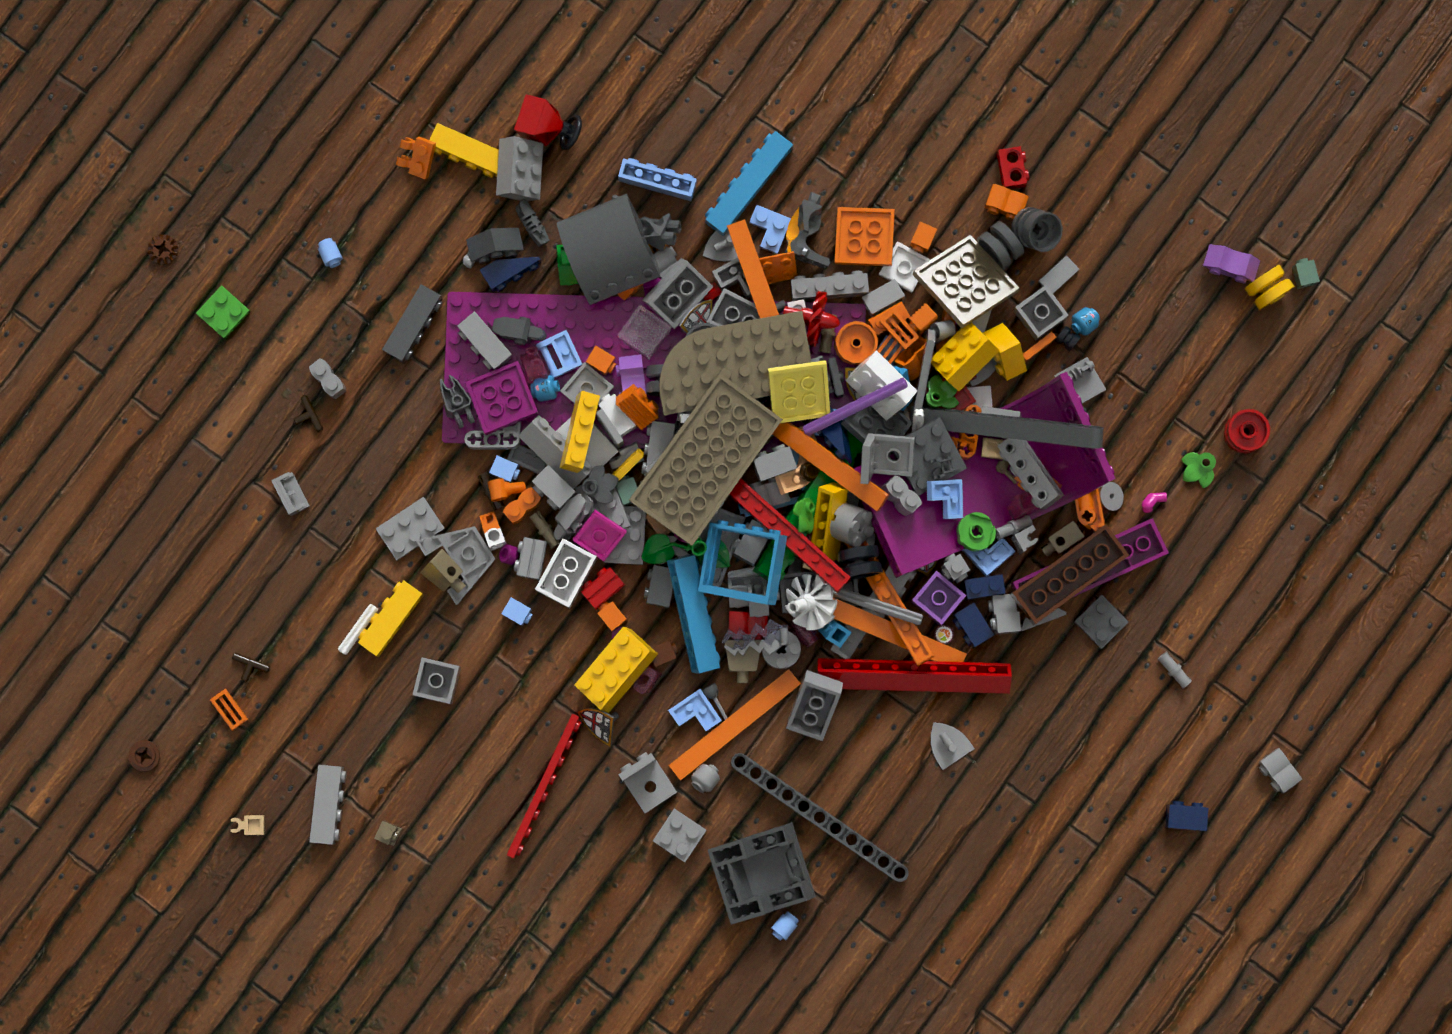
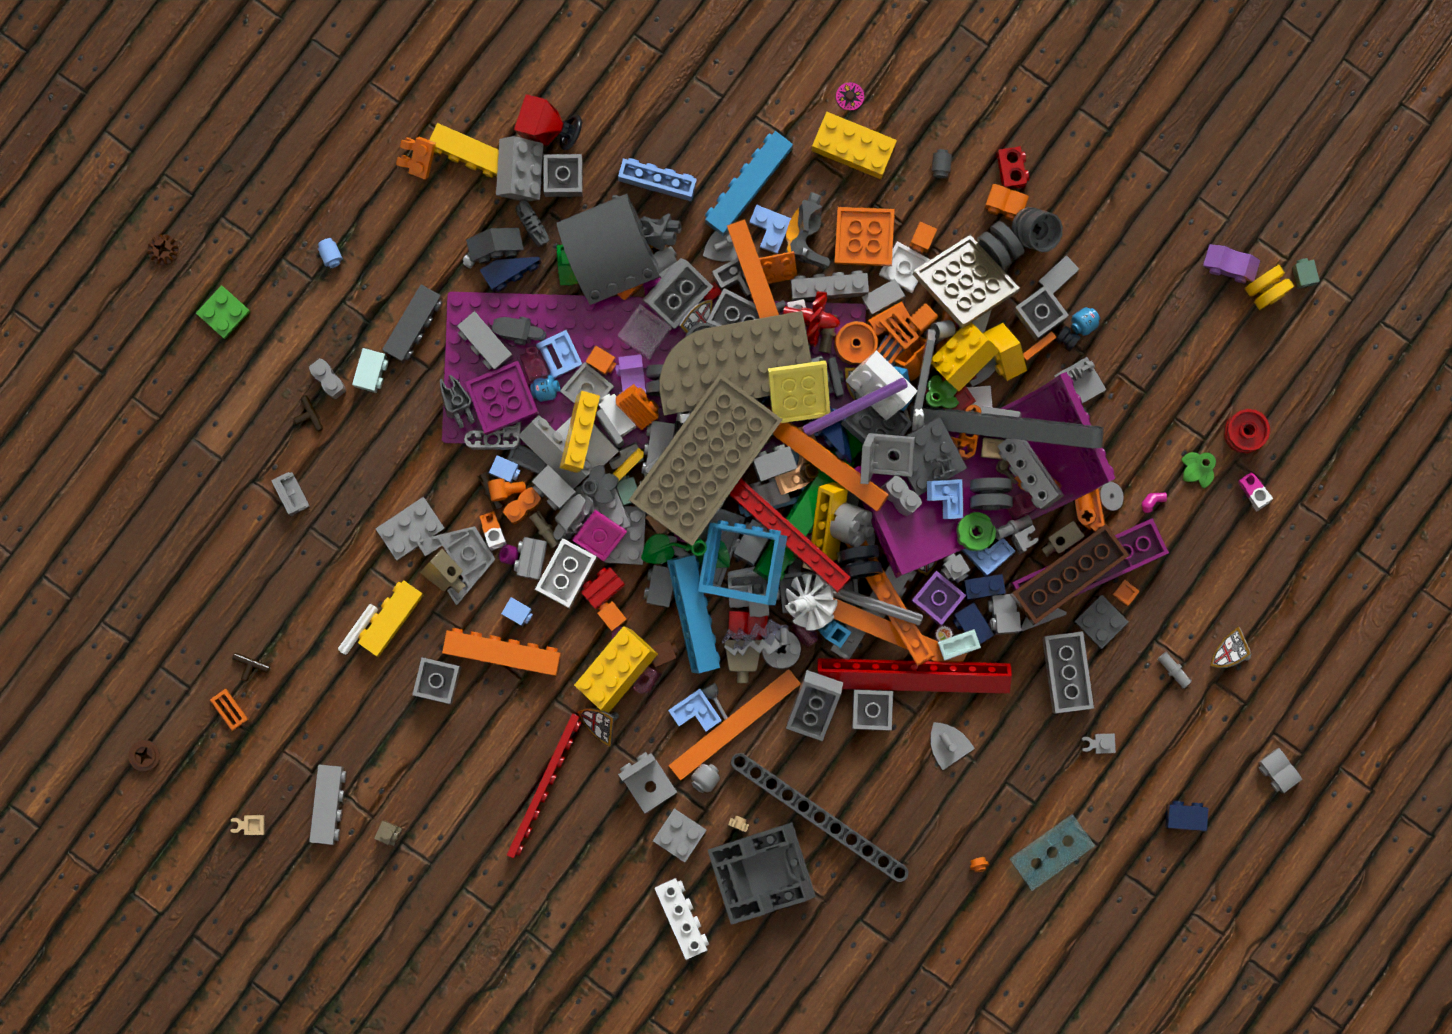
light blue brick [771,911,799,941] -> none
bright green plate [793,498,815,534] -> none
none -> light aqua brick [352,348,389,393]
none -> orange brick [442,628,561,676]
none -> light grey brick [544,154,583,197]
none -> white brick [655,878,709,960]
none -> tan plate [728,816,749,832]
none -> yellow brick [811,112,897,179]
none -> piece [836,82,864,110]
none -> light grey brick [852,690,893,731]
none -> dark grey brick [932,149,952,178]
none -> light aqua plate [938,629,981,661]
none -> dark grey wheel [970,478,1013,510]
none -> orange plate [970,857,989,873]
none -> clear light blue plate [1009,814,1095,891]
none -> light grey brick [1042,632,1094,714]
none -> light grey plate [1081,734,1116,754]
none -> orange tile [1112,580,1140,607]
none -> shield [1210,627,1252,668]
none -> leg [1238,472,1273,512]

